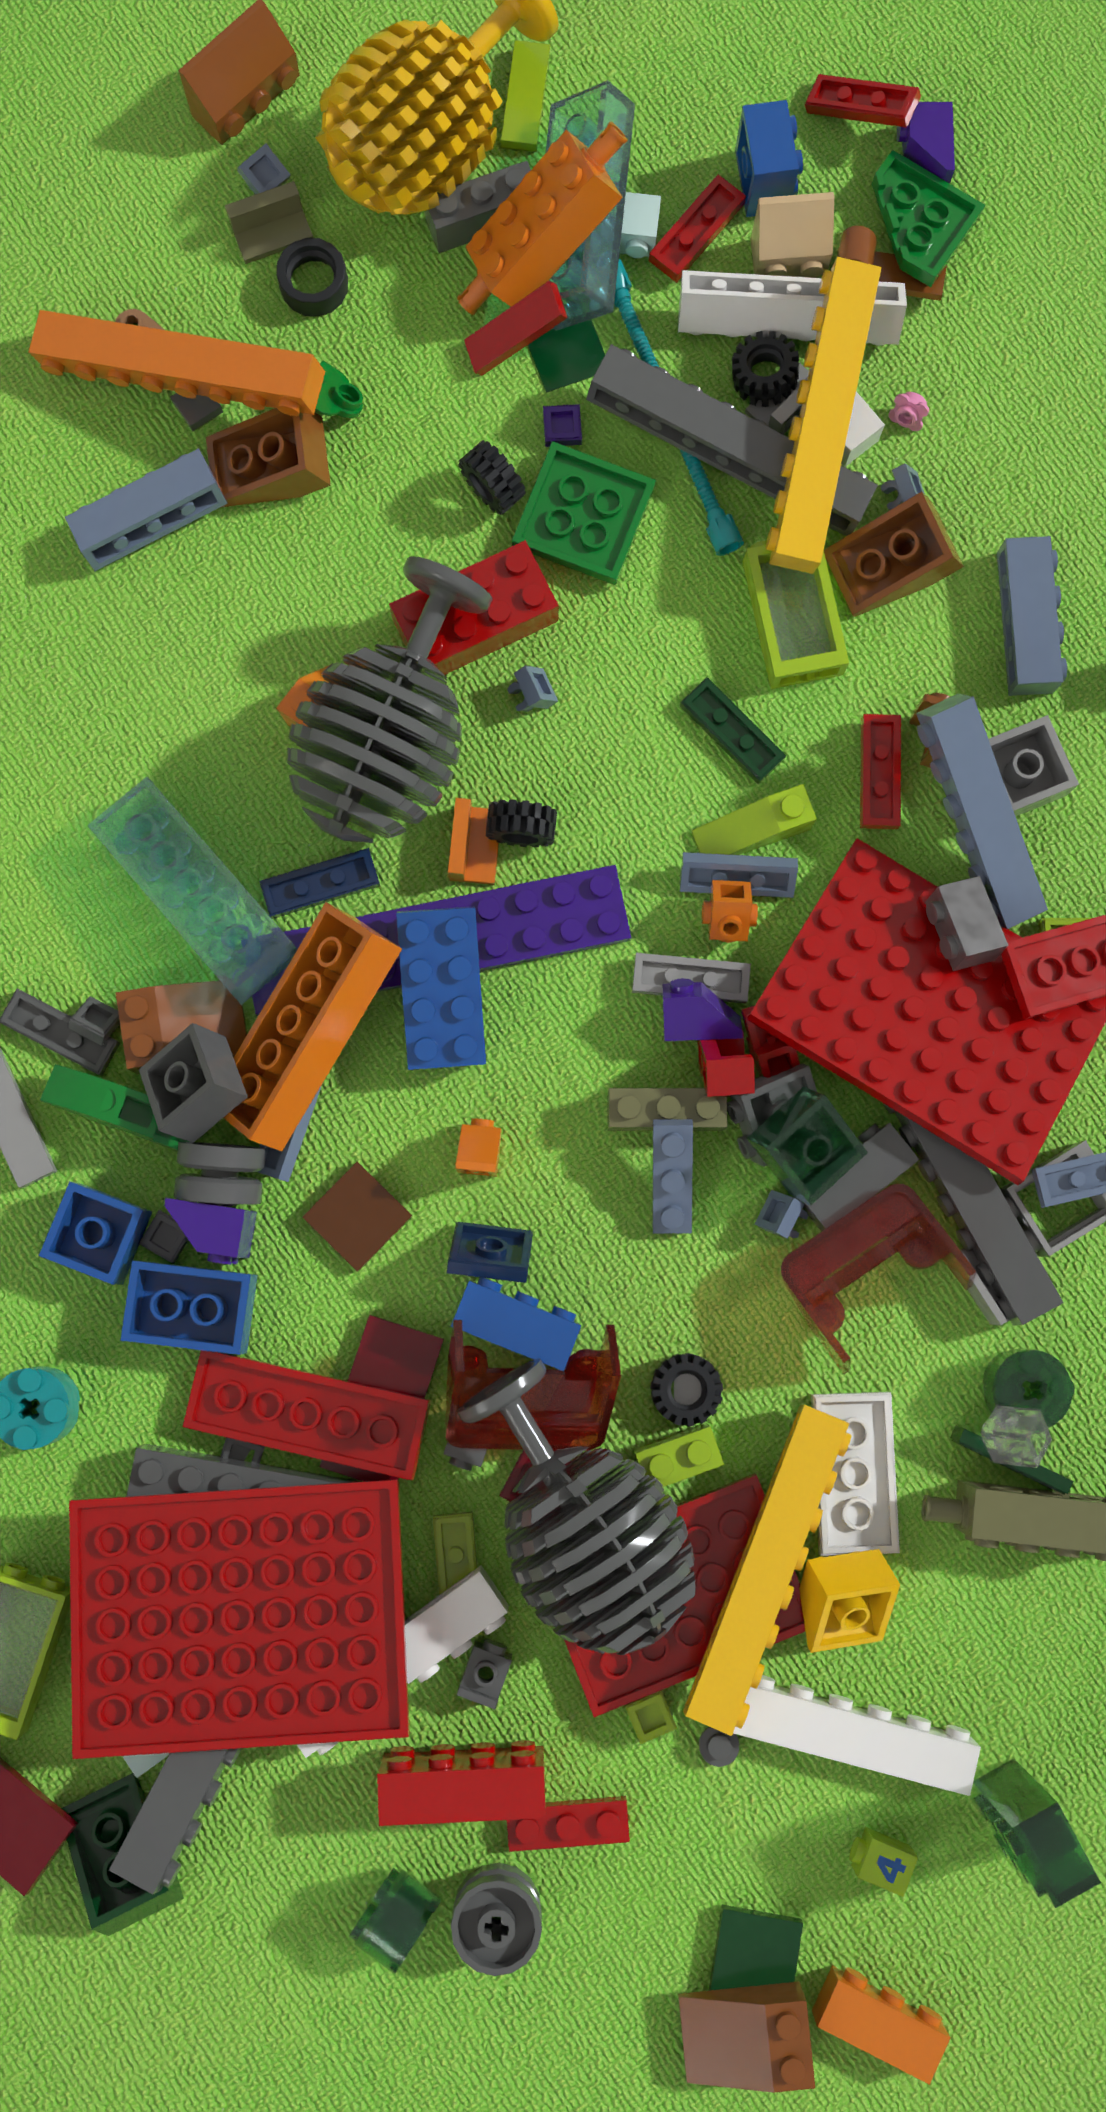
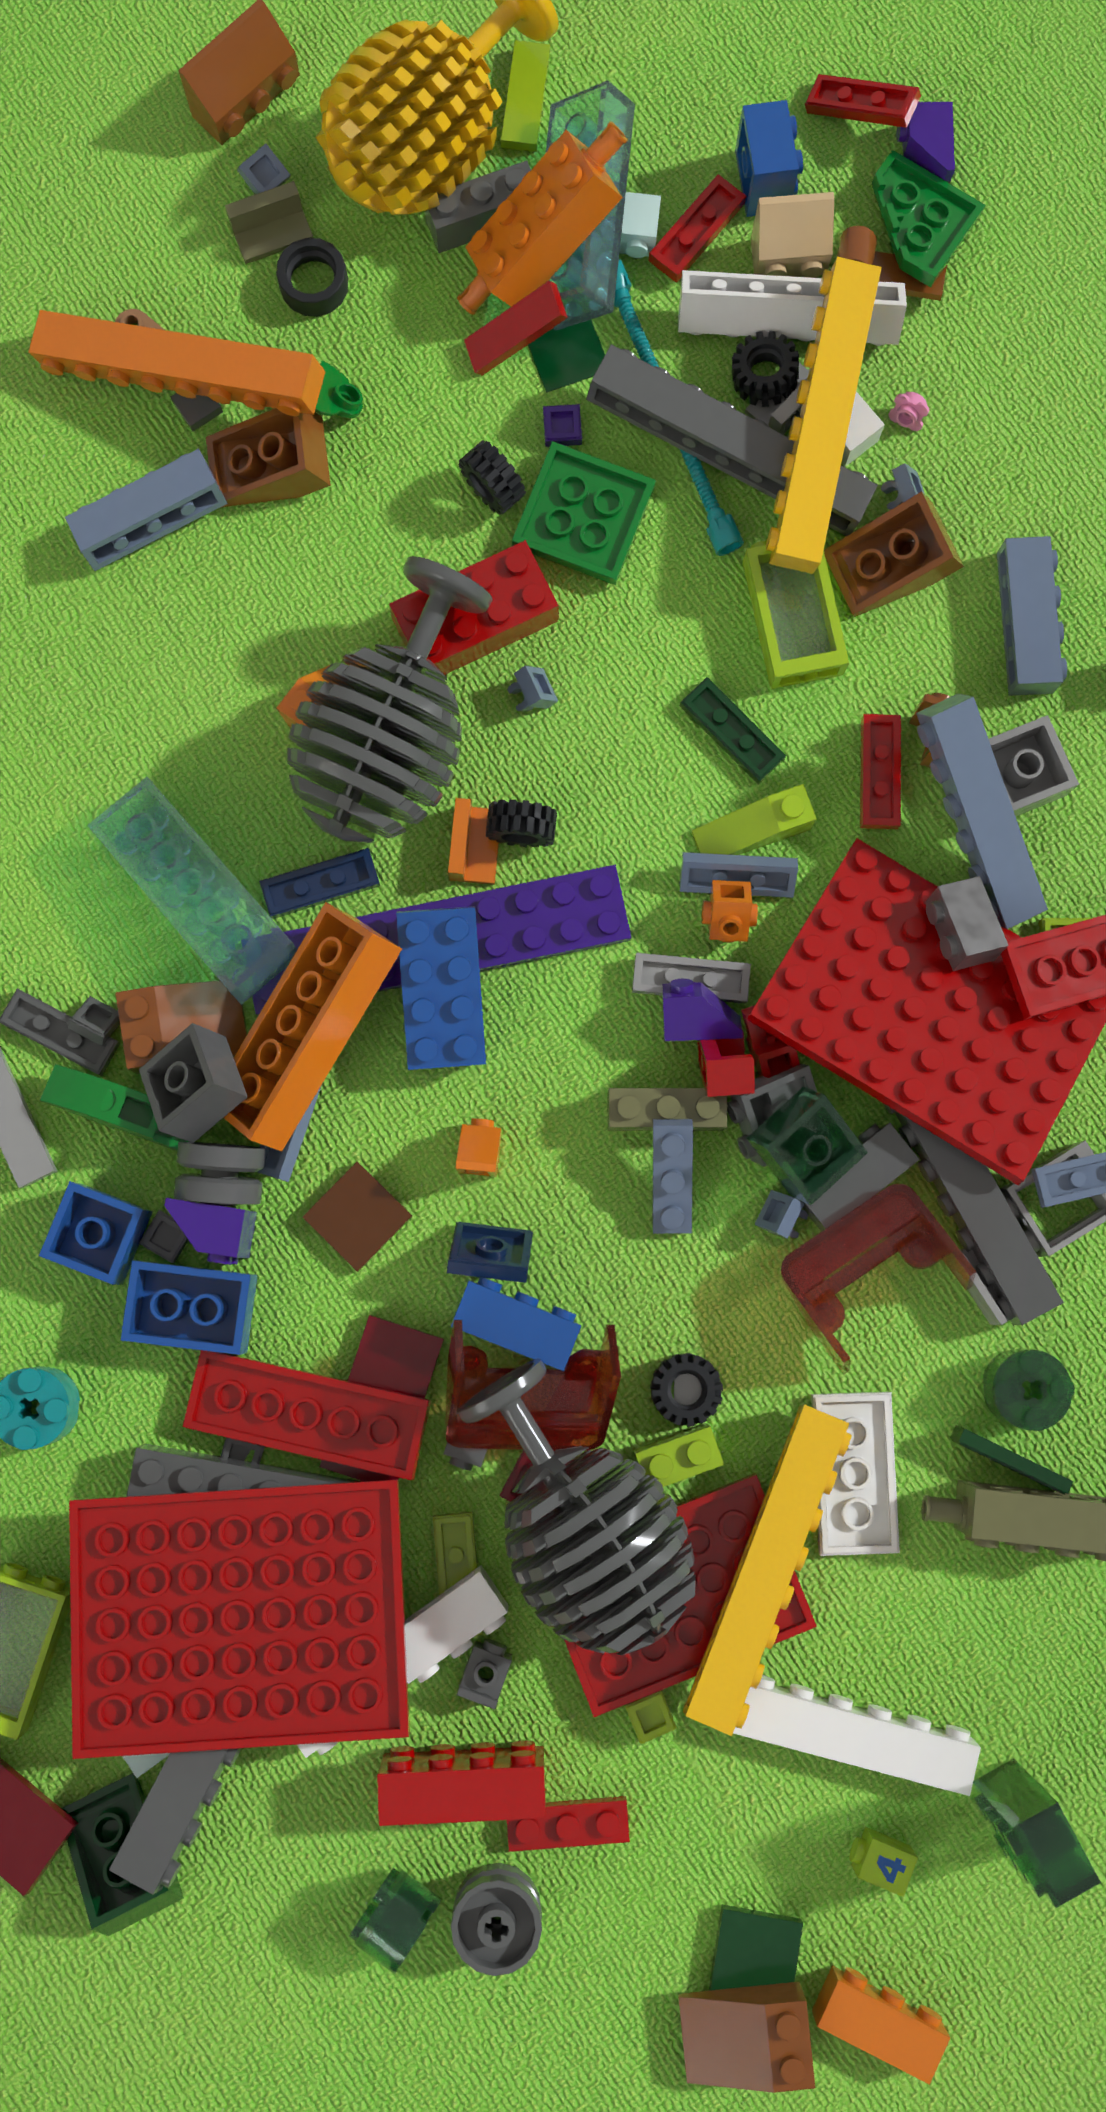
dark grey plate [699,1727,739,1767] -> none
yellow slope [799,1549,900,1653] -> none
clear brick [981,1405,1052,1468] -> none

